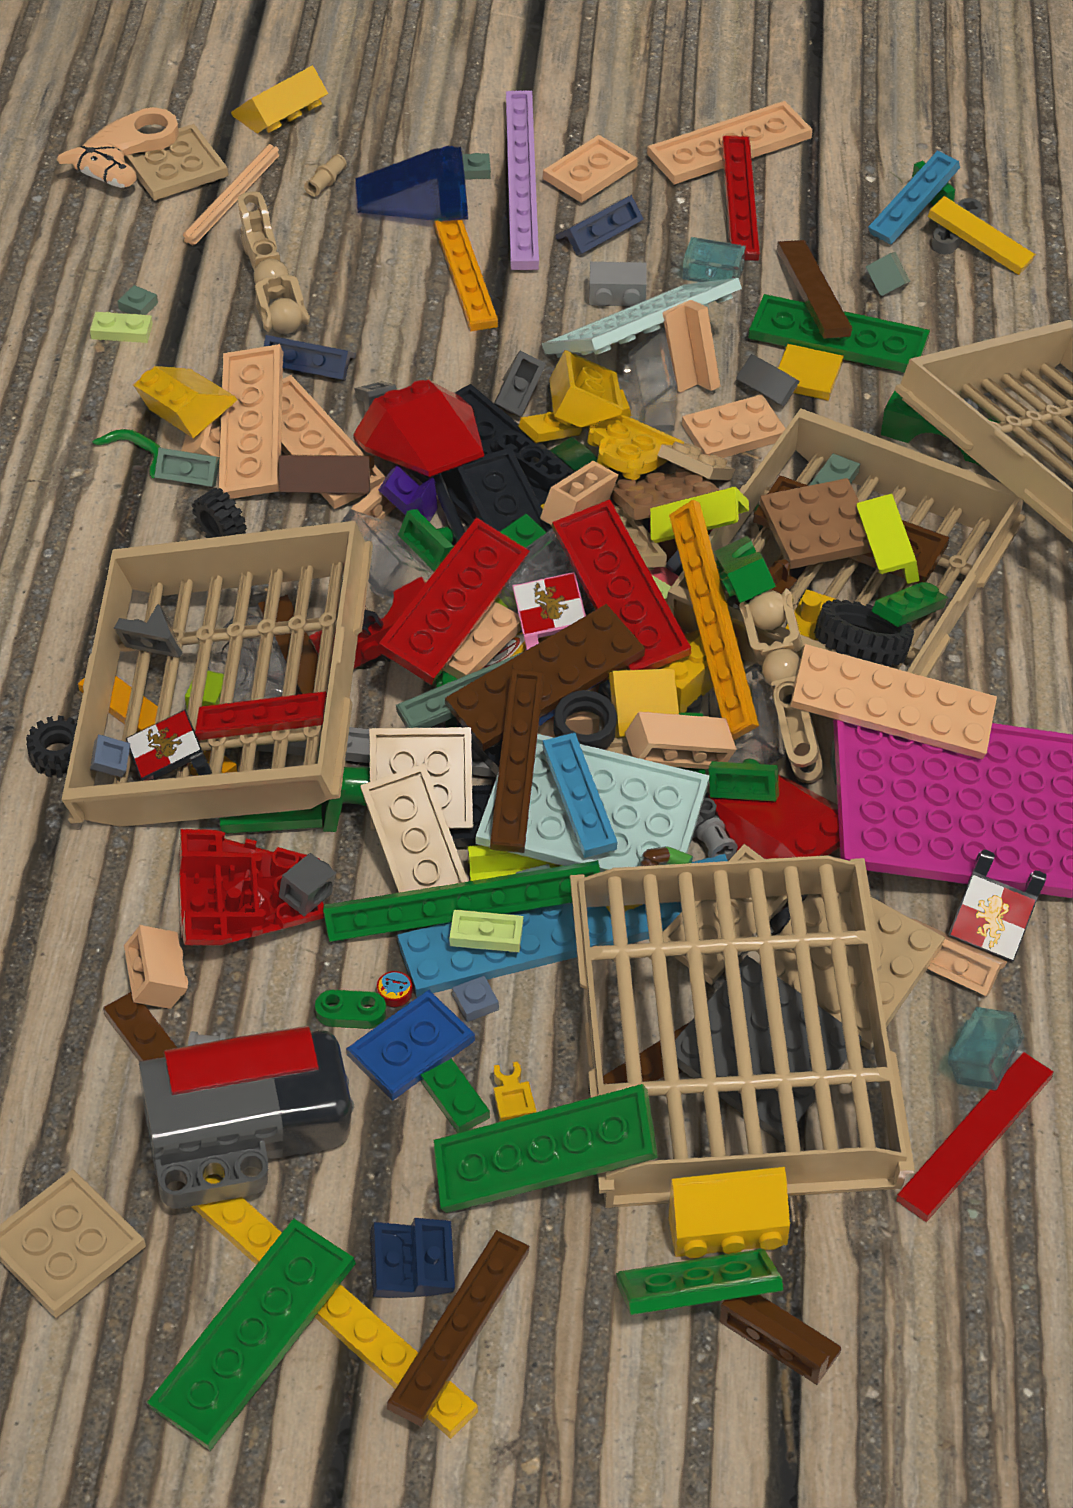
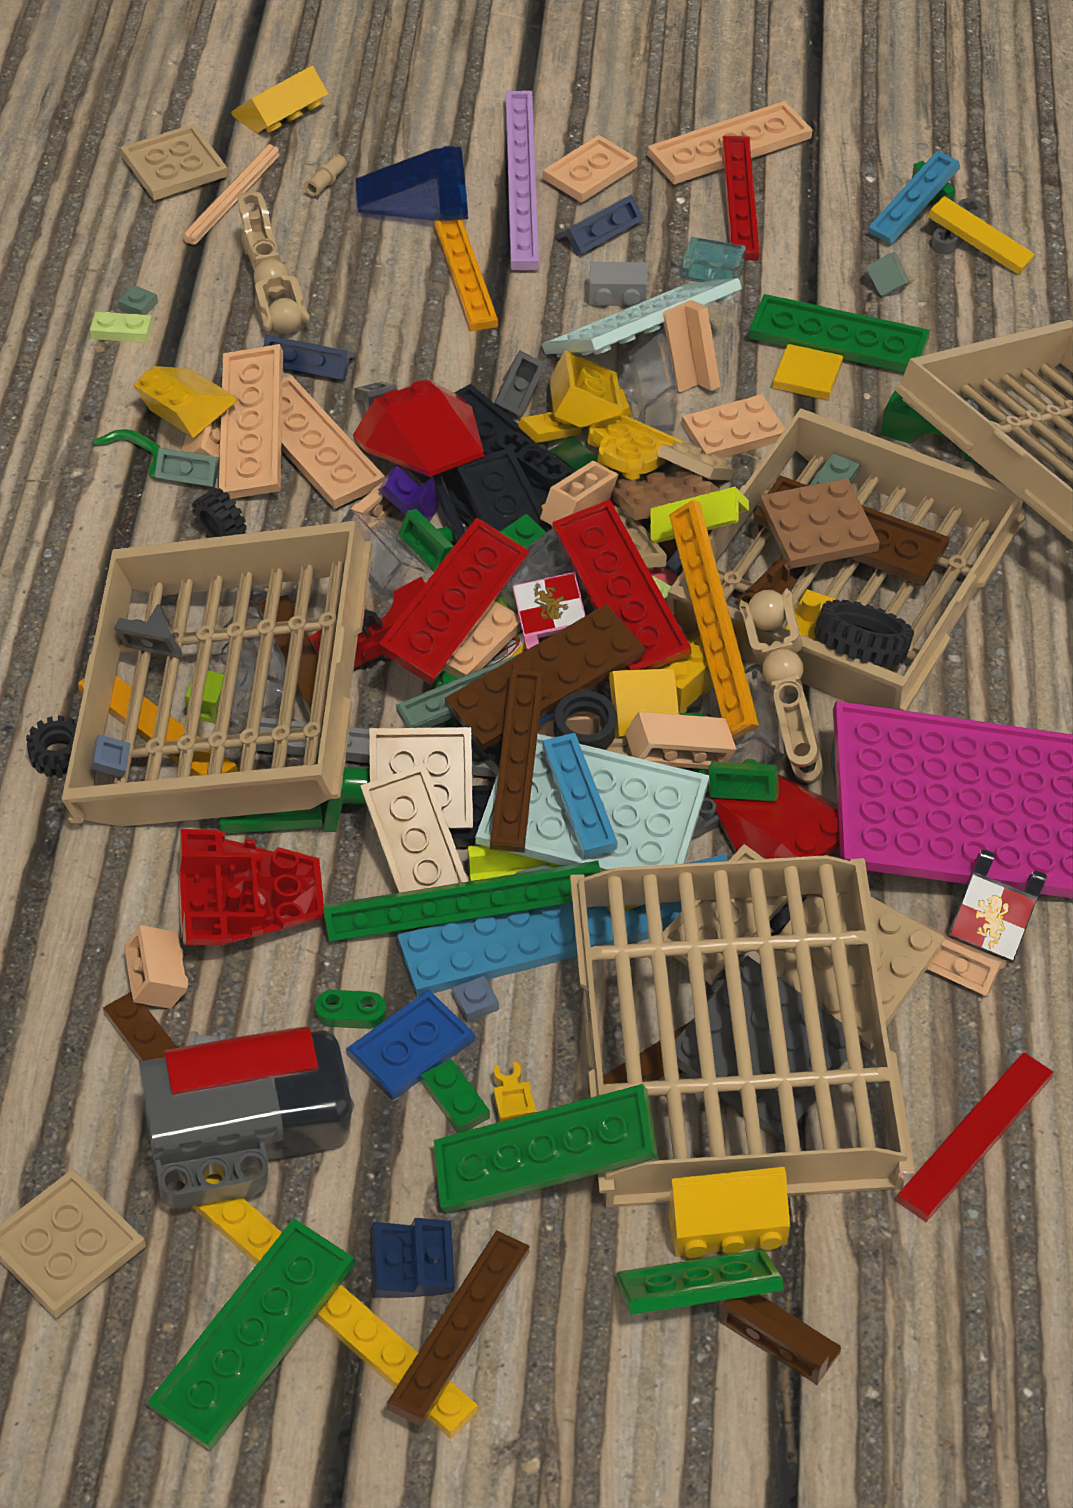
light nougat animal [57,107,179,188] -> none
flag [126,709,212,781] -> none
red tile [195,691,327,740] -> none
dark grey brick [278,853,336,917] -> none
reddish brown panel [279,455,374,493] -> none
tile [377,971,412,1007] -> none
yellowish green plate [449,910,524,953] -> none
sand green plate [463,153,491,180] -> none
arm [640,846,693,866] -> none
light grey bush [696,818,738,859] -> none
green arch [713,536,776,603] -> none
dark grey slope [736,354,800,407] -> none
reddish brown tile [777,240,852,338] -> none
light nougat plate [790,644,997,759] -> none
neon yellow panel [857,493,919,584] -> none
green plate [872,582,948,627] -> none
clear light blue brick [948,1007,1024,1090] -> none

